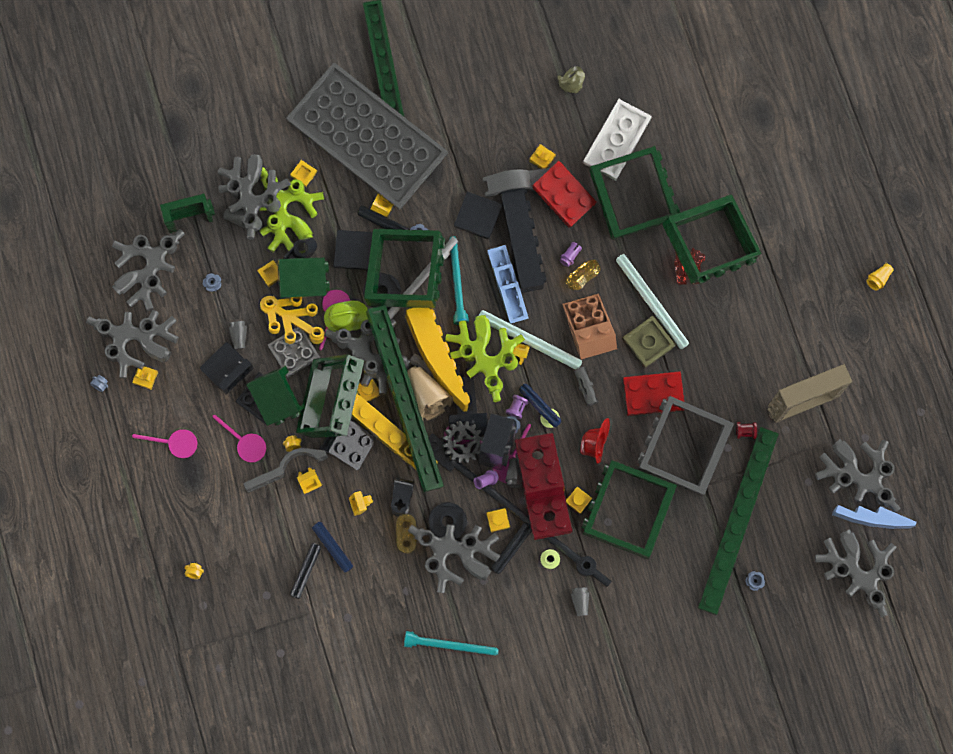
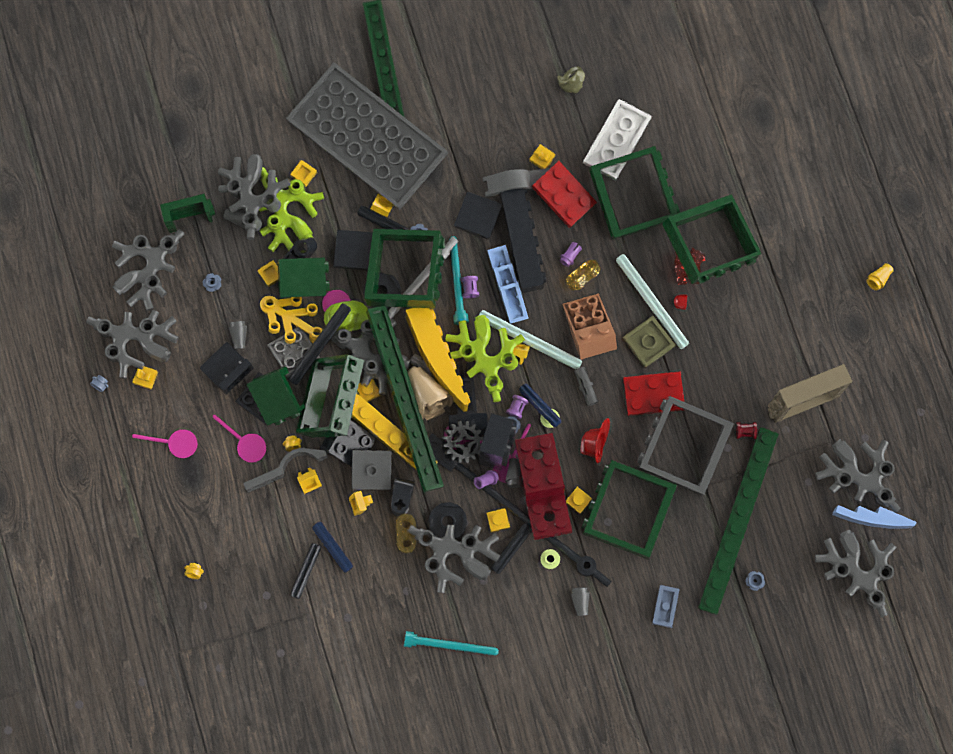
none -> black axle [288,303,351,385]
none -> dark grey plate [351,450,392,490]
none -> medium lavender bush [461,276,479,299]
none -> sand blue plate [652,585,679,628]
none -> red hinge [674,294,687,310]

